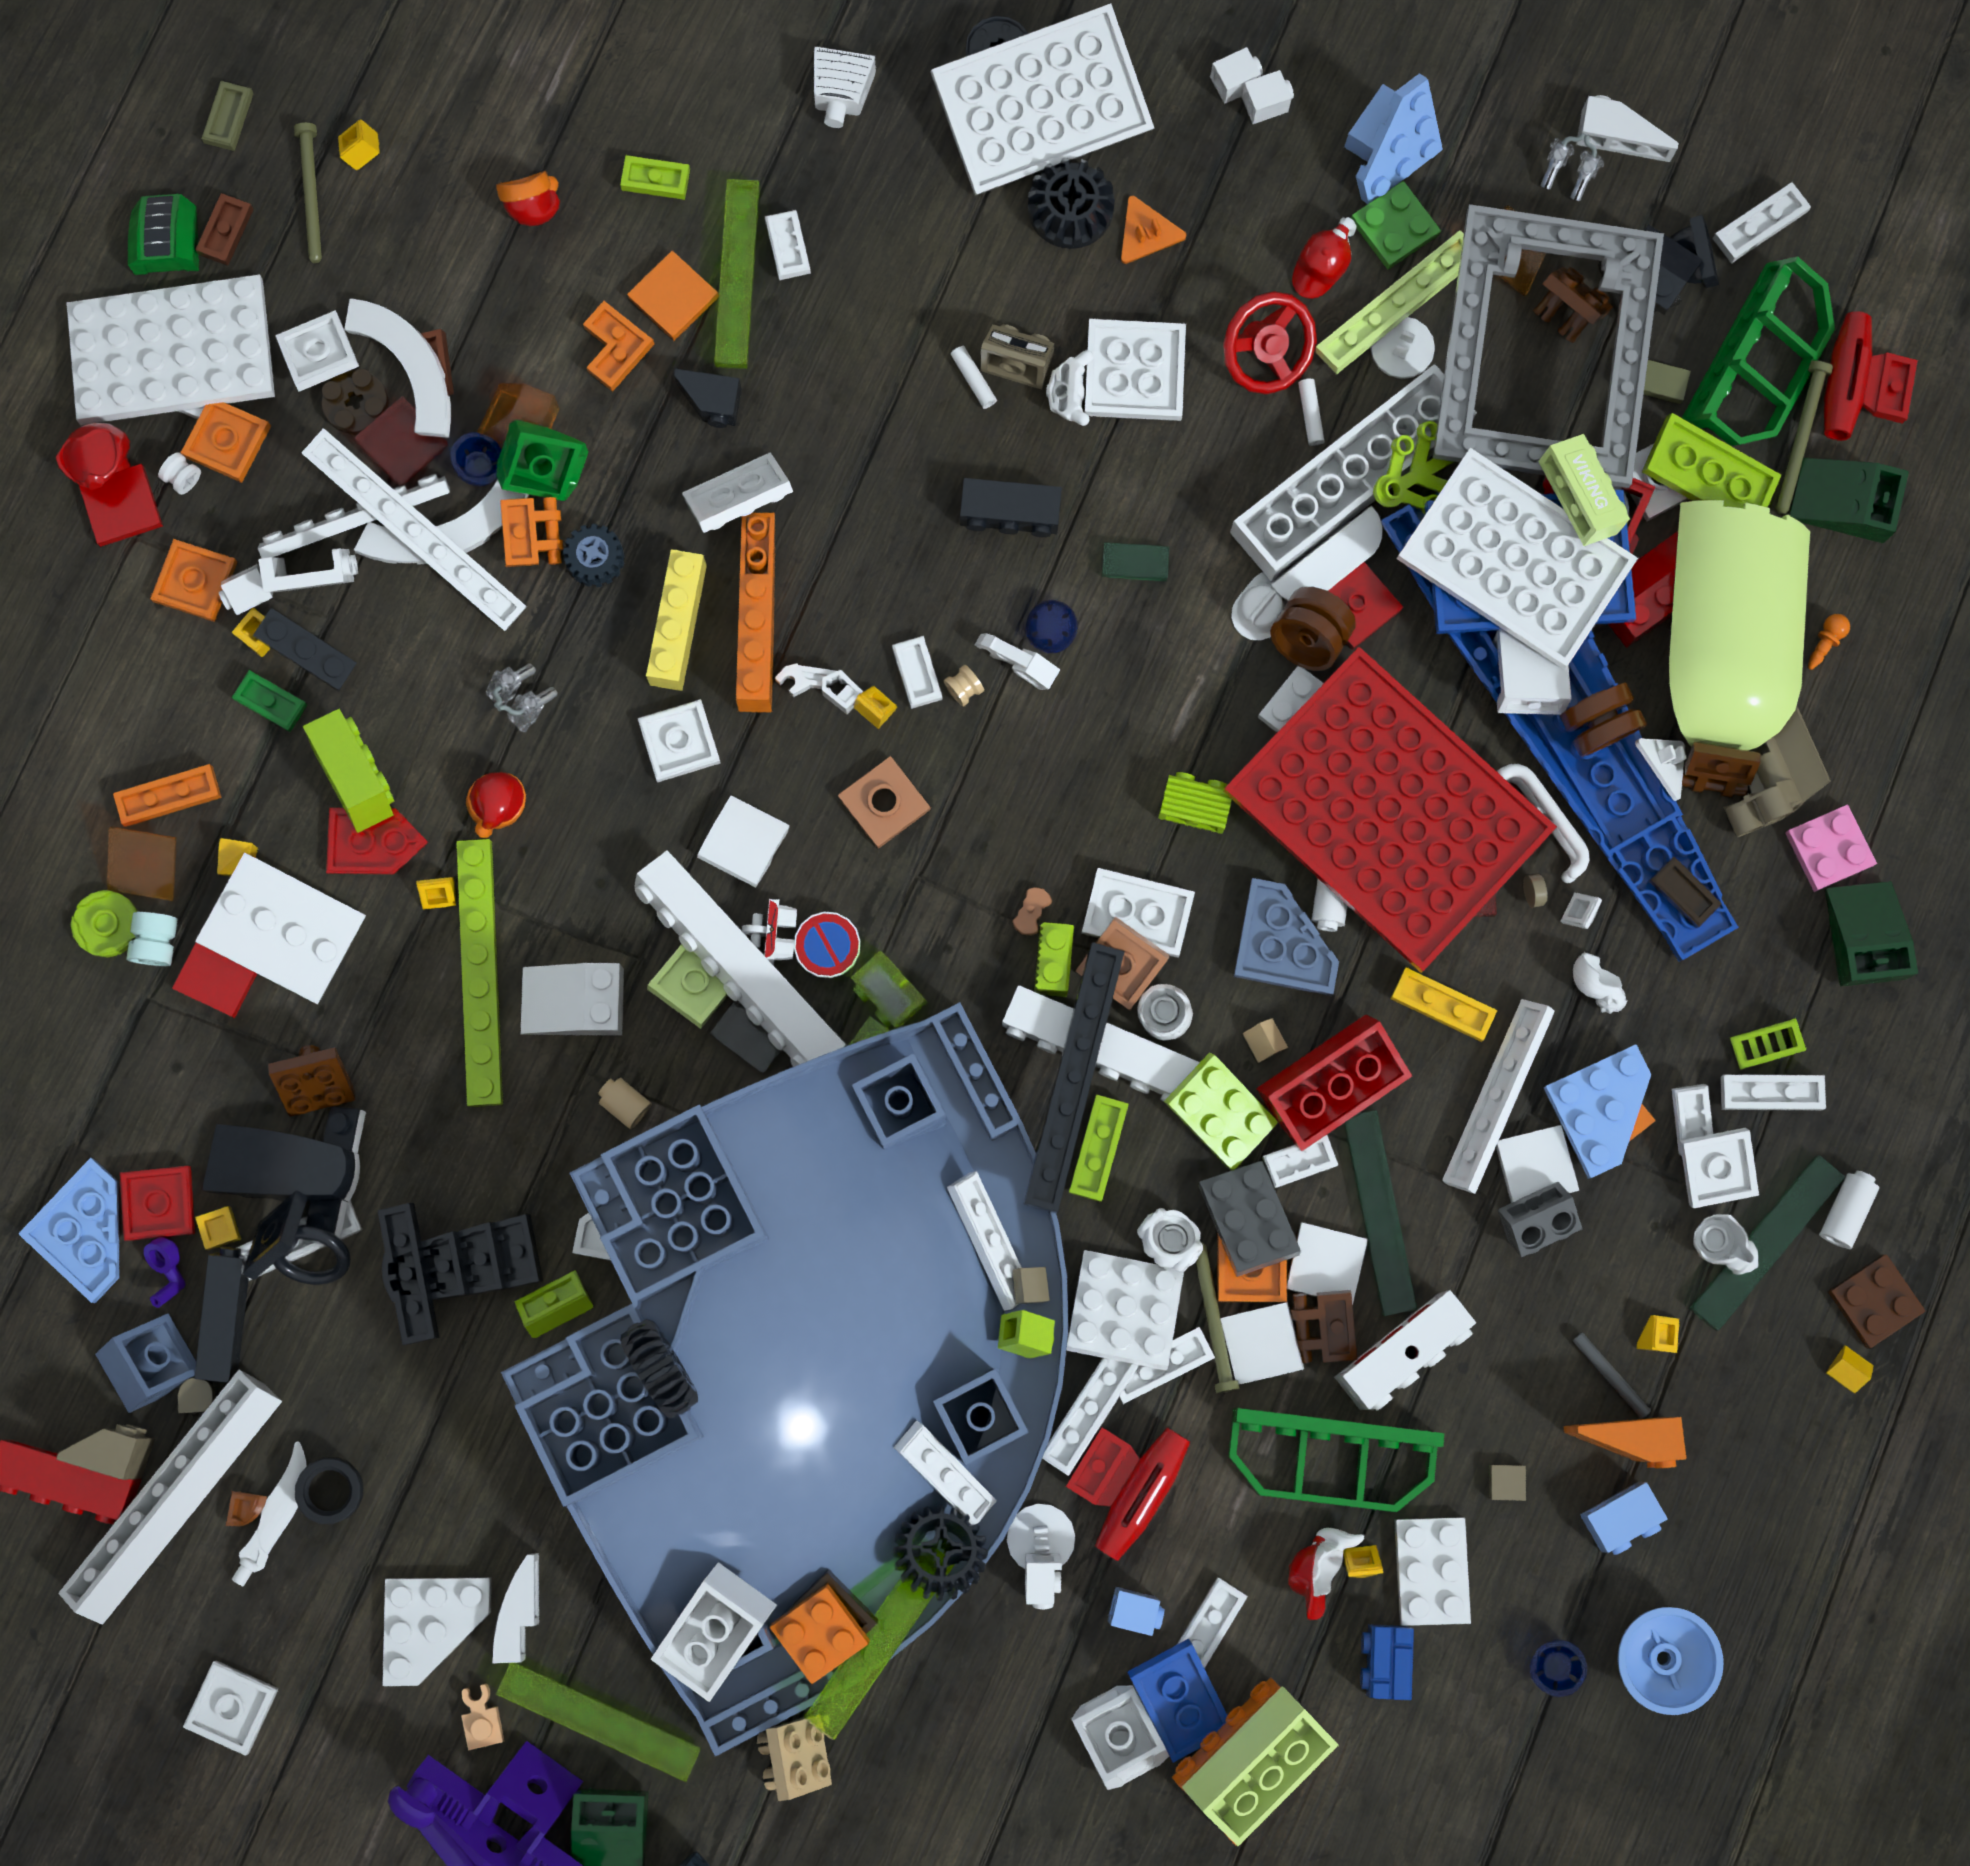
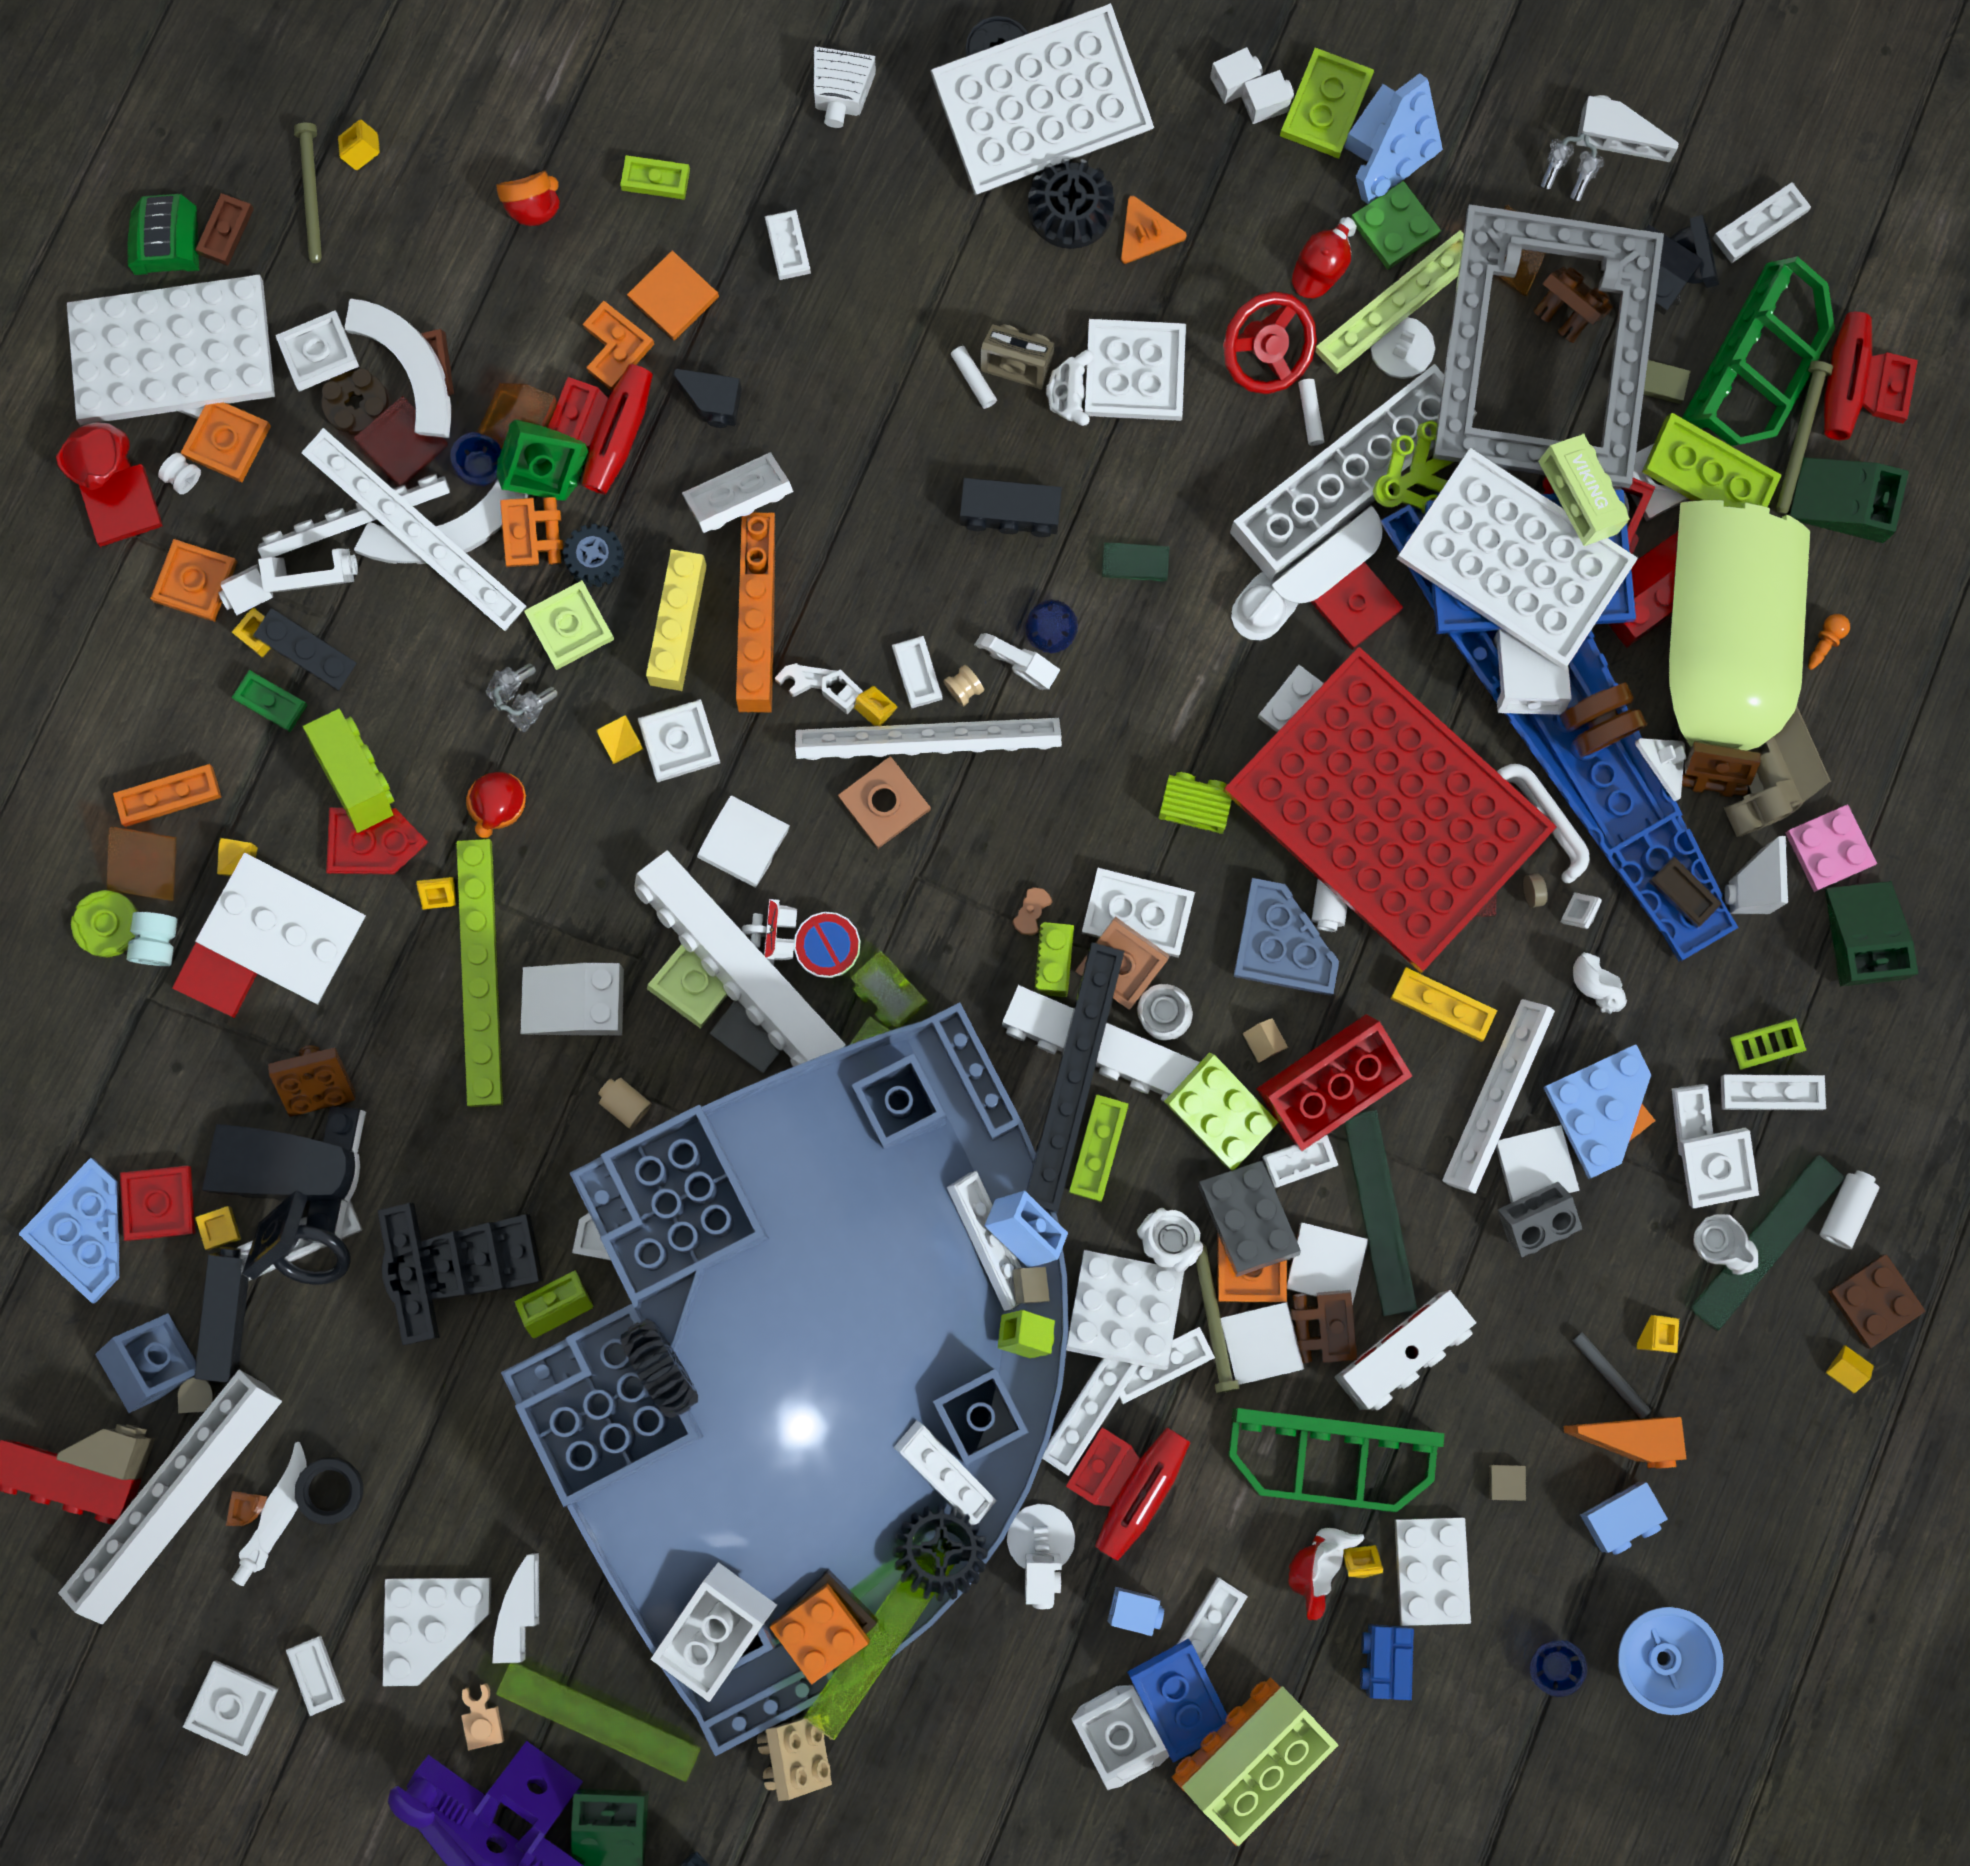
dark purple plate [144,1237,186,1308] -> none
olive tile [201,81,254,151] -> none
clear neon green plate [714,179,760,369] -> none
reddish brown wheel [1270,586,1356,671] -> none
none -> white tile [286,1636,345,1716]
none -> yellowish green plate [524,581,614,670]
none -> red plate [548,364,653,495]
none -> yellow slope [597,715,643,764]
none -> white plate [795,718,1061,760]
none -> light blue brick [984,1190,1068,1268]
none -> lime plate [1280,48,1374,159]
none -> white slope [1725,836,1788,914]

